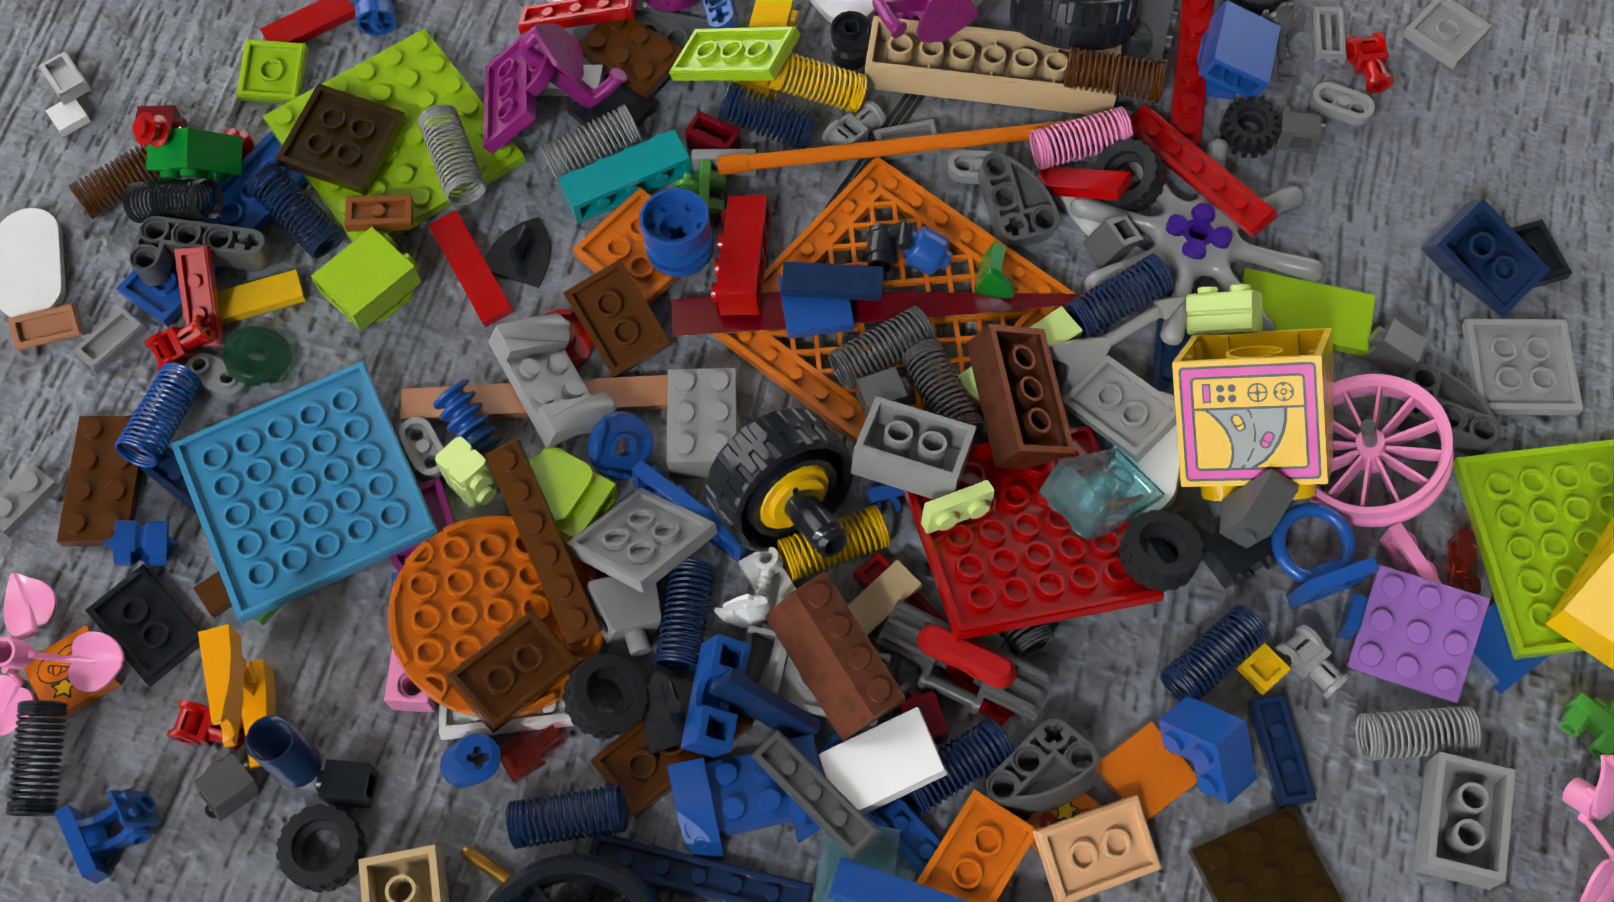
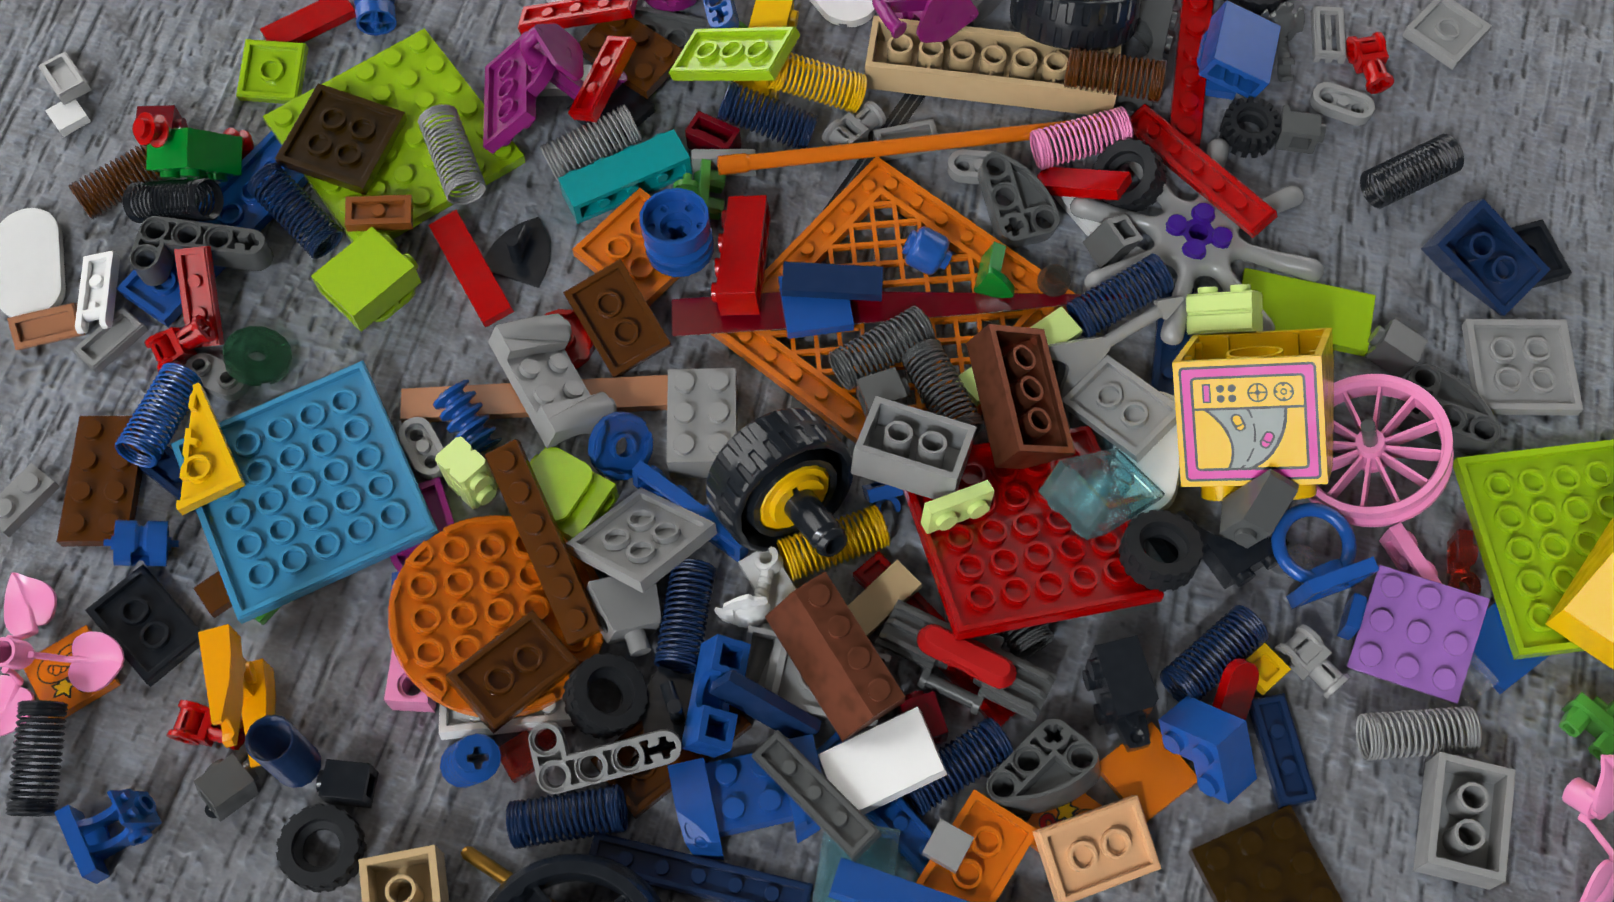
yellow tile [217,269,306,325] -> none
black wheel [831,11,871,70] -> none
black piece [866,220,912,272] -> none
none -> white hinge [75,250,120,334]
none -> yellow wing [176,382,246,515]
none -> light grey beam [528,721,682,794]
none -> red tile [568,36,637,122]
none -> light grey tile [922,819,974,874]
none -> clear smoke plate [1037,264,1071,297]
none -> black hinge [1082,635,1159,752]
none -> red tile [1212,658,1259,720]
none -> black piece [1360,134,1464,209]

